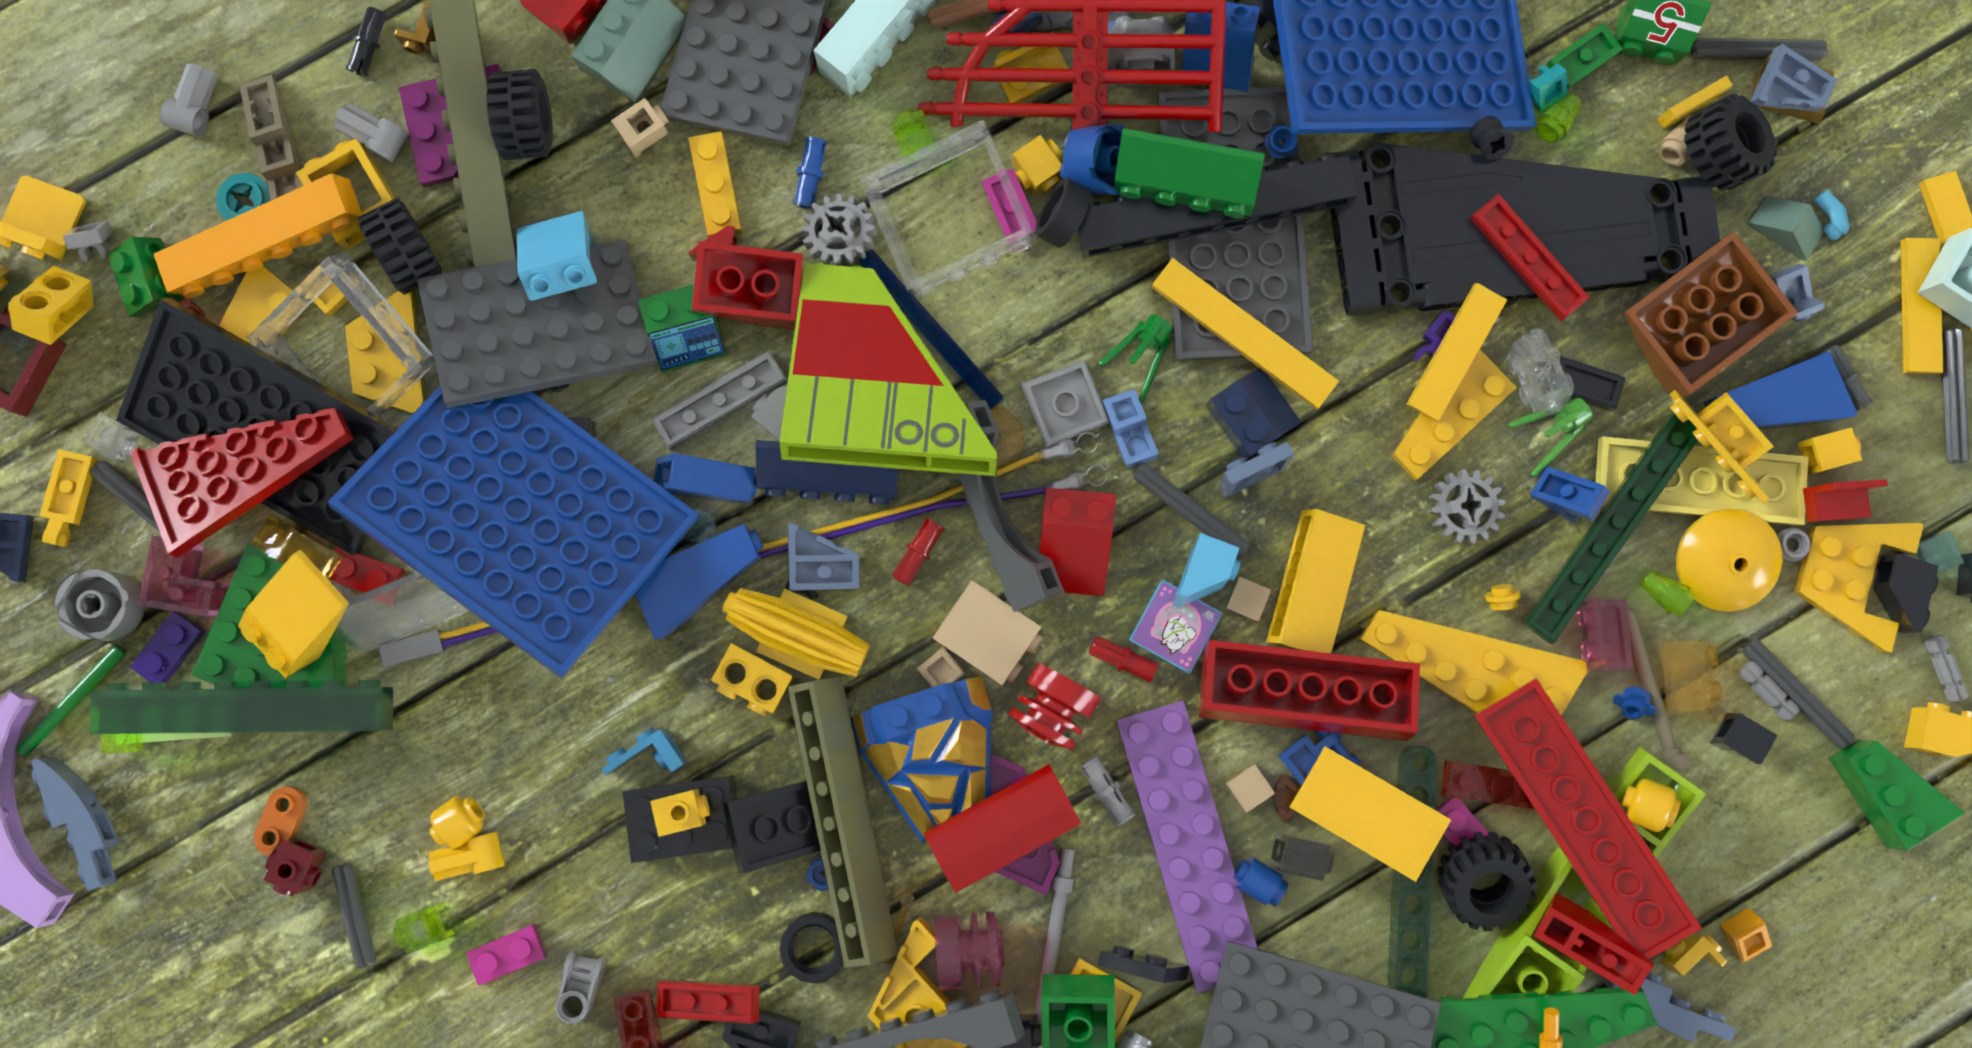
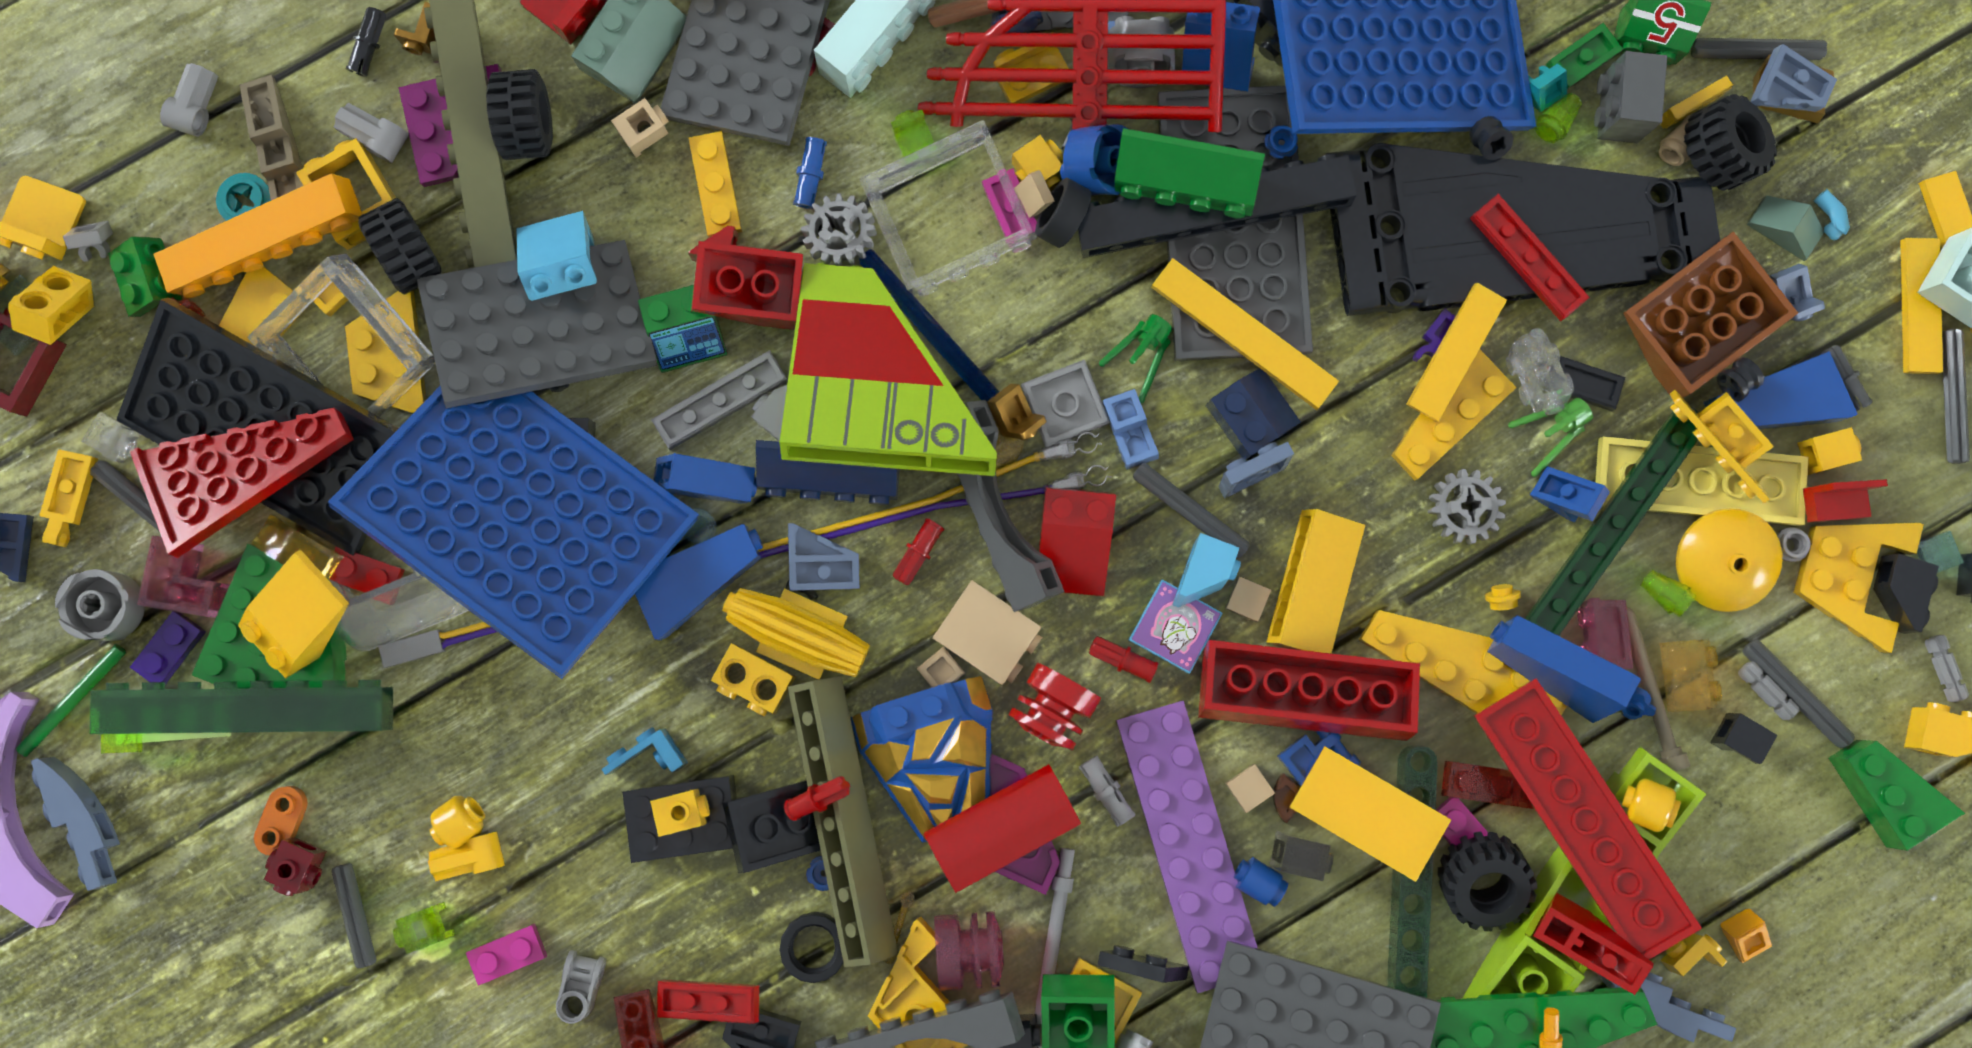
none -> red axle [784,776,851,821]
none -> pearl gold bracket [987,383,1047,440]
none -> tan tile [1015,170,1054,218]
none -> blue slope [1487,615,1641,723]
none -> dark grey brick [1594,51,1667,144]
none -> black wheel [1717,357,1764,402]

